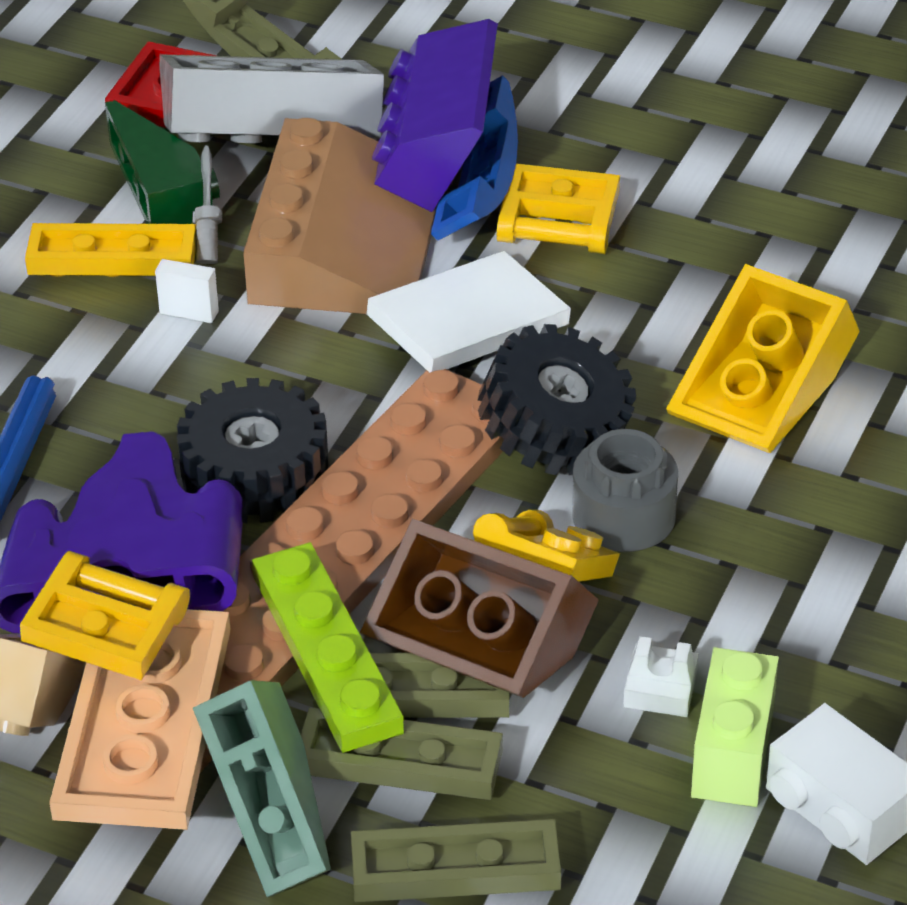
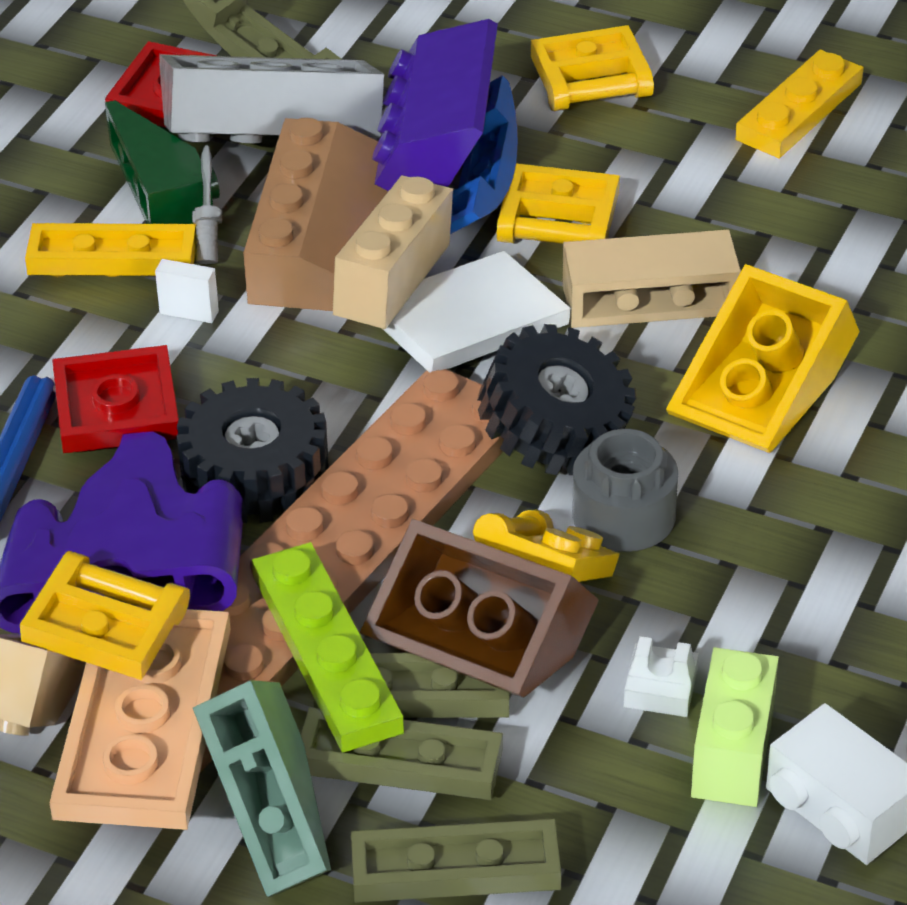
none -> red plate [52,345,179,454]
none -> tan brick [333,175,453,329]
none -> yellow plate [531,25,654,111]
none -> tan brick [563,229,741,328]
none -> yellow plate [735,49,864,159]

